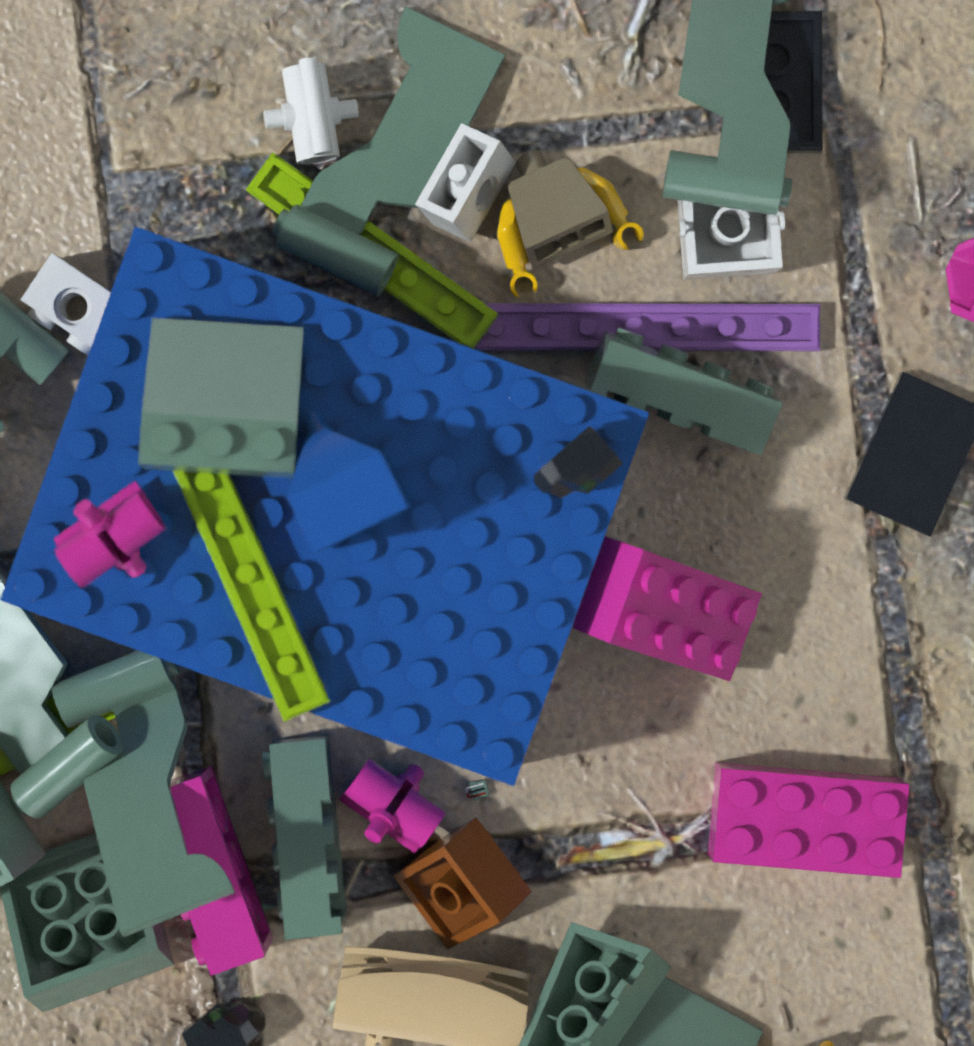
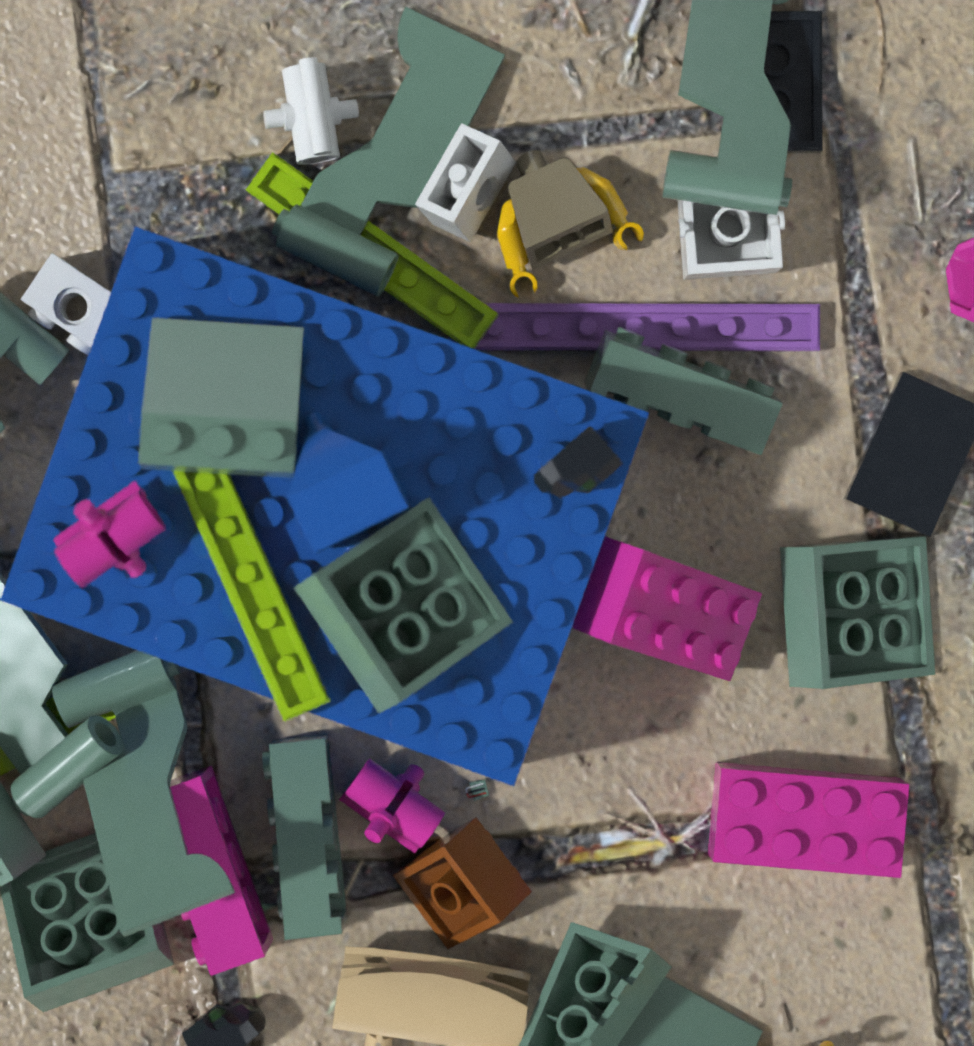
none -> sand green slope [295,497,513,713]
none -> sand green slope [780,536,935,689]

